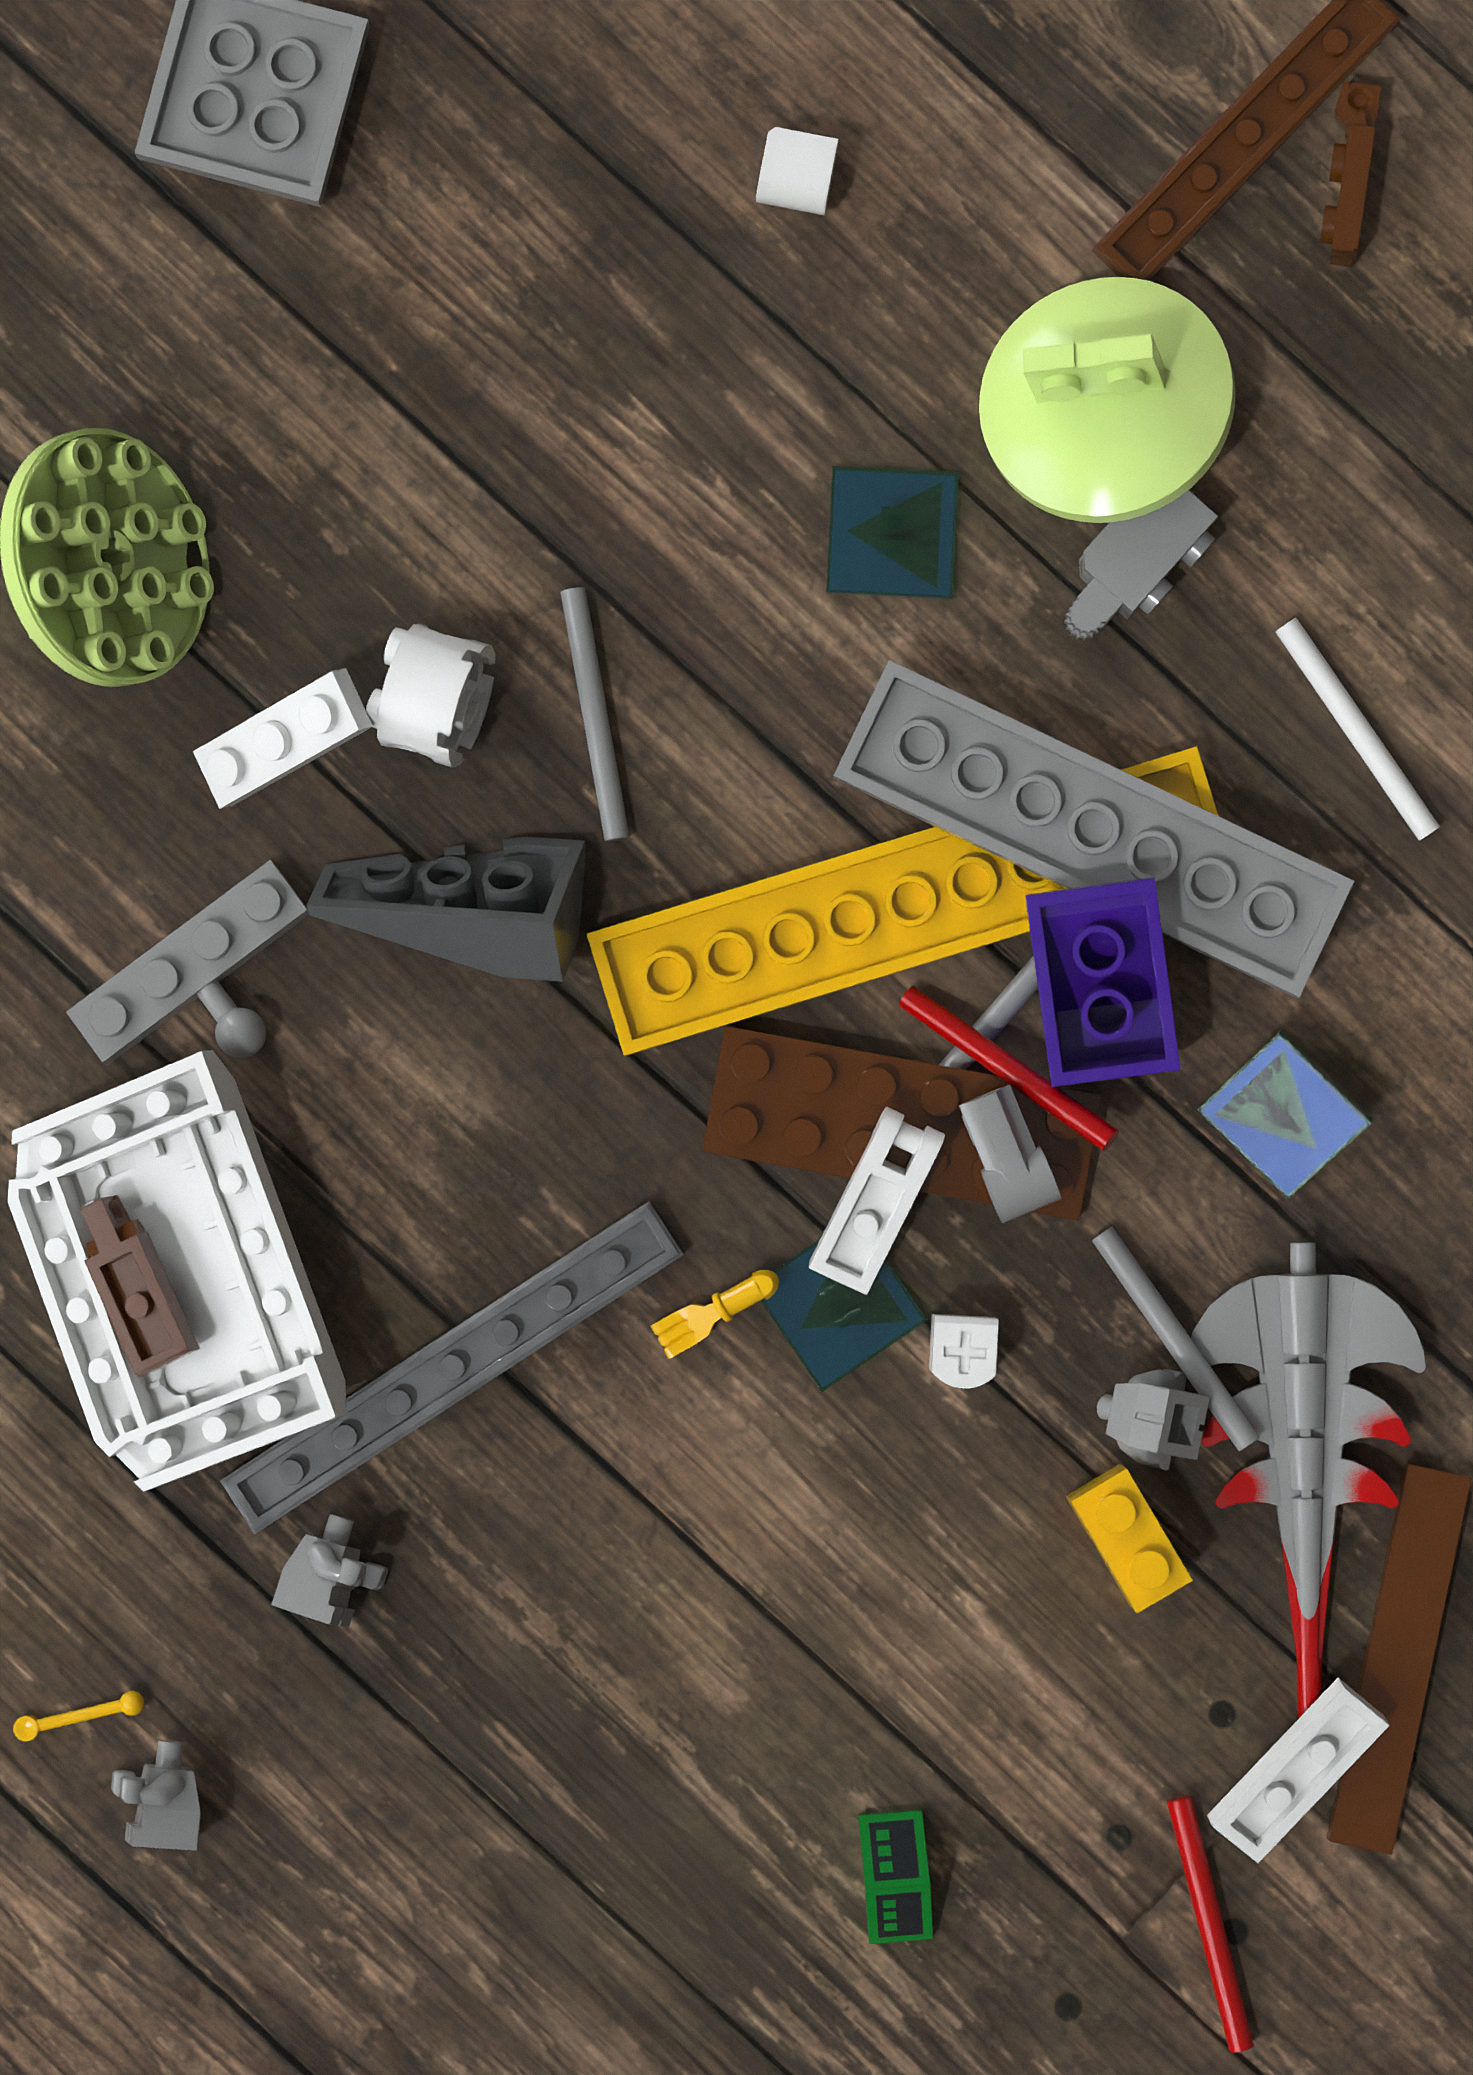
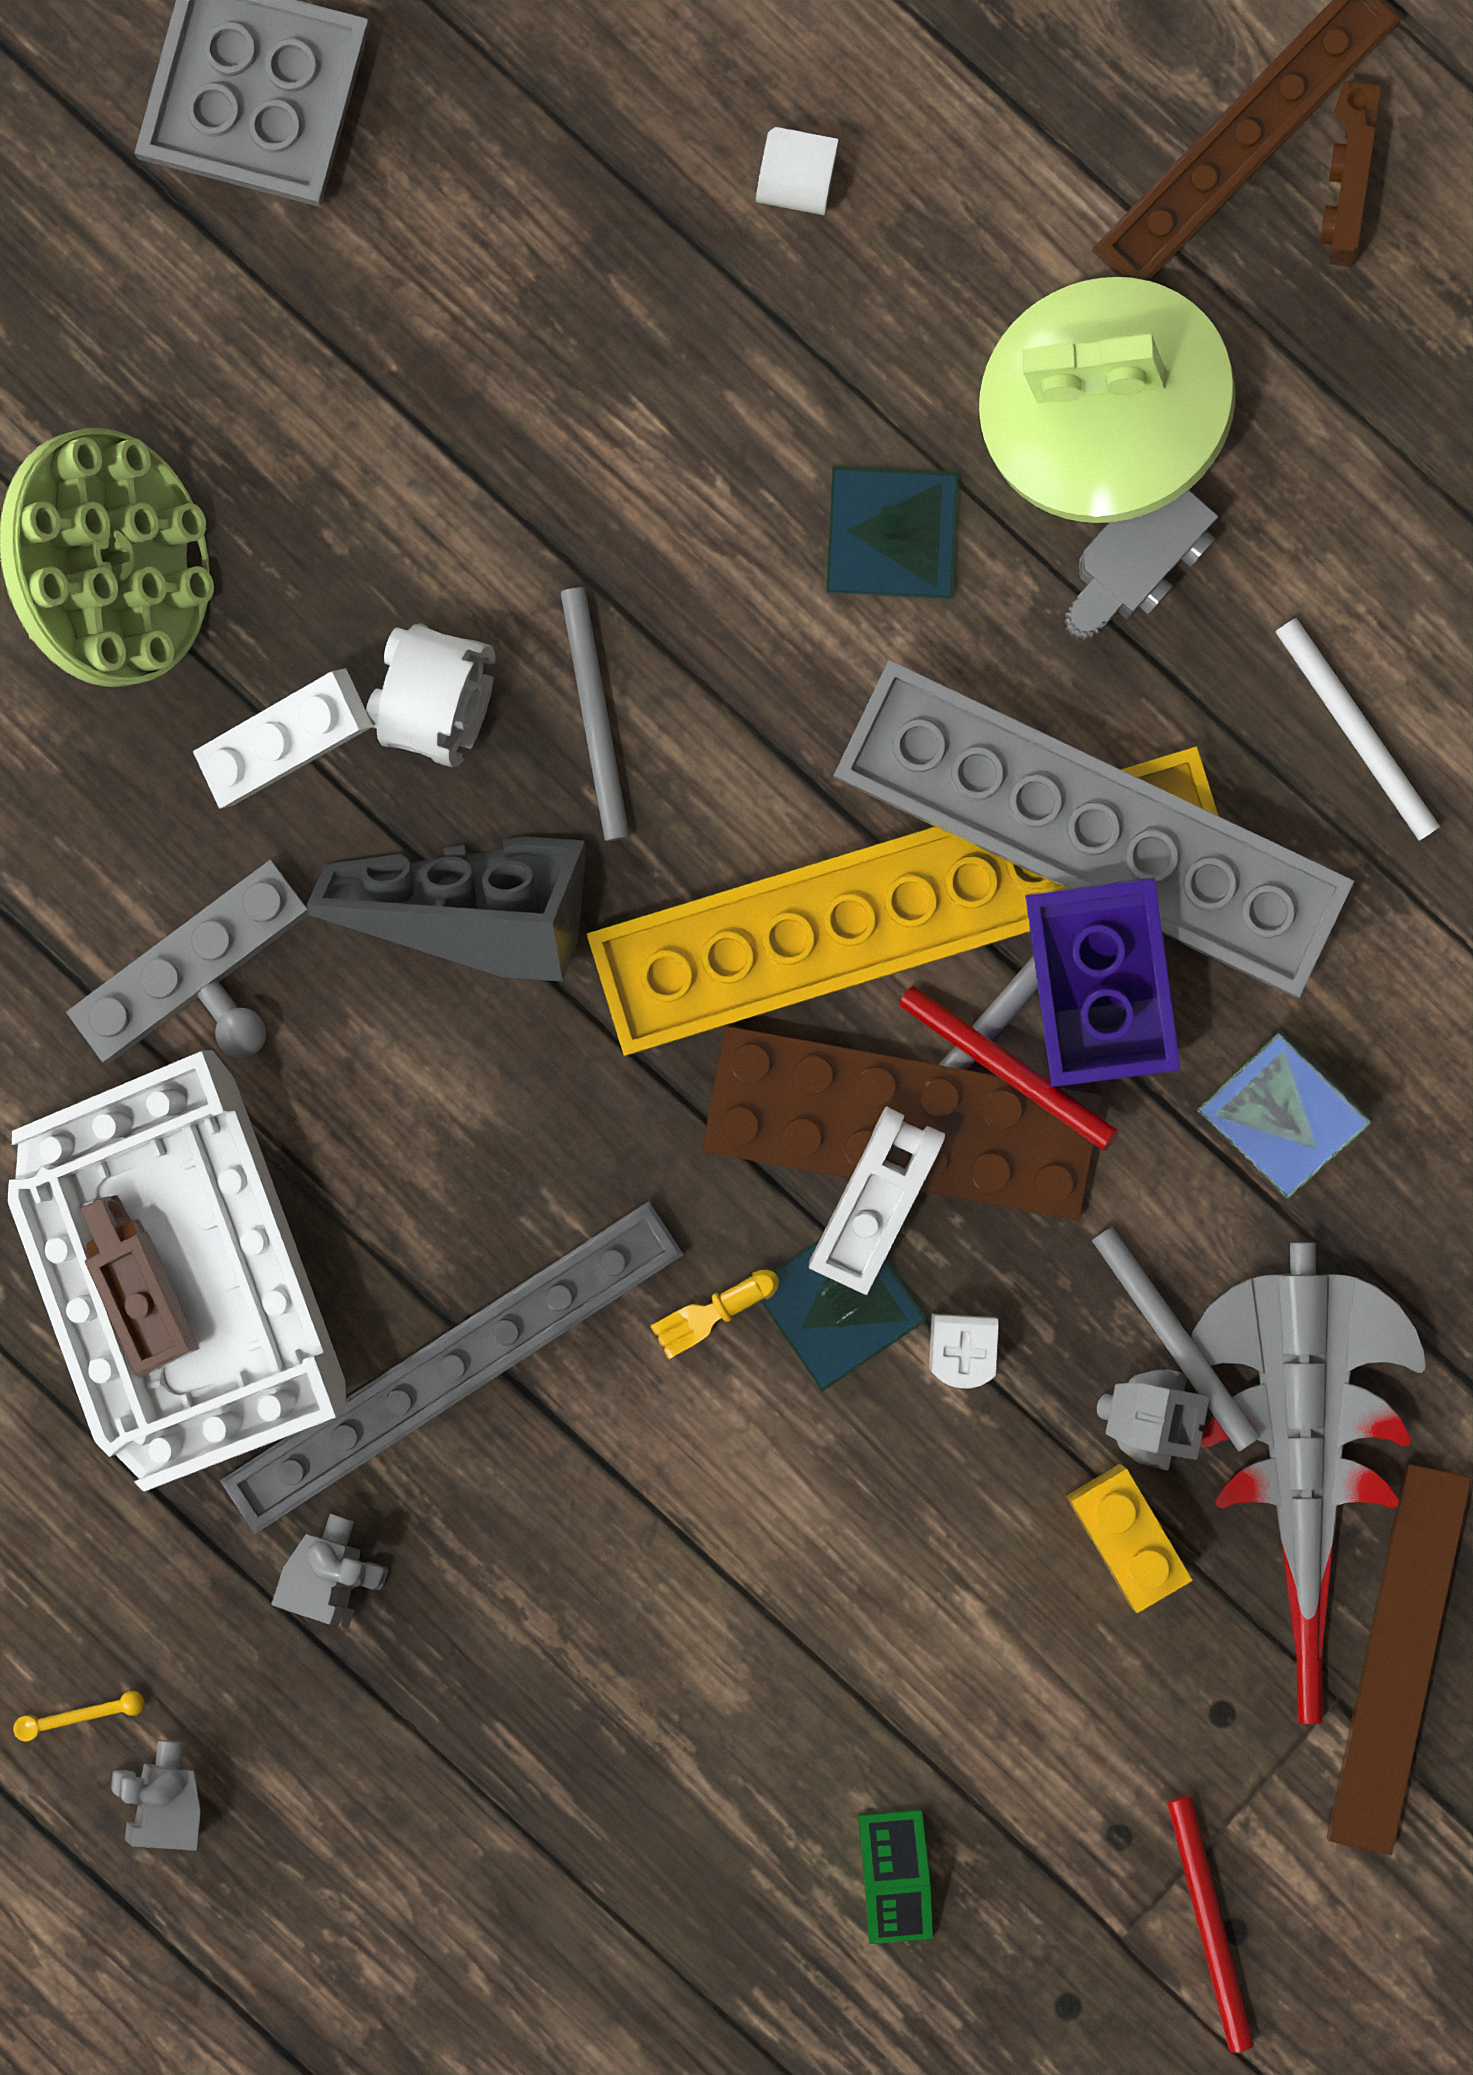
light grey piece [959,1085,1062,1223] -> none
white plate [1207,1678,1390,1863] -> none

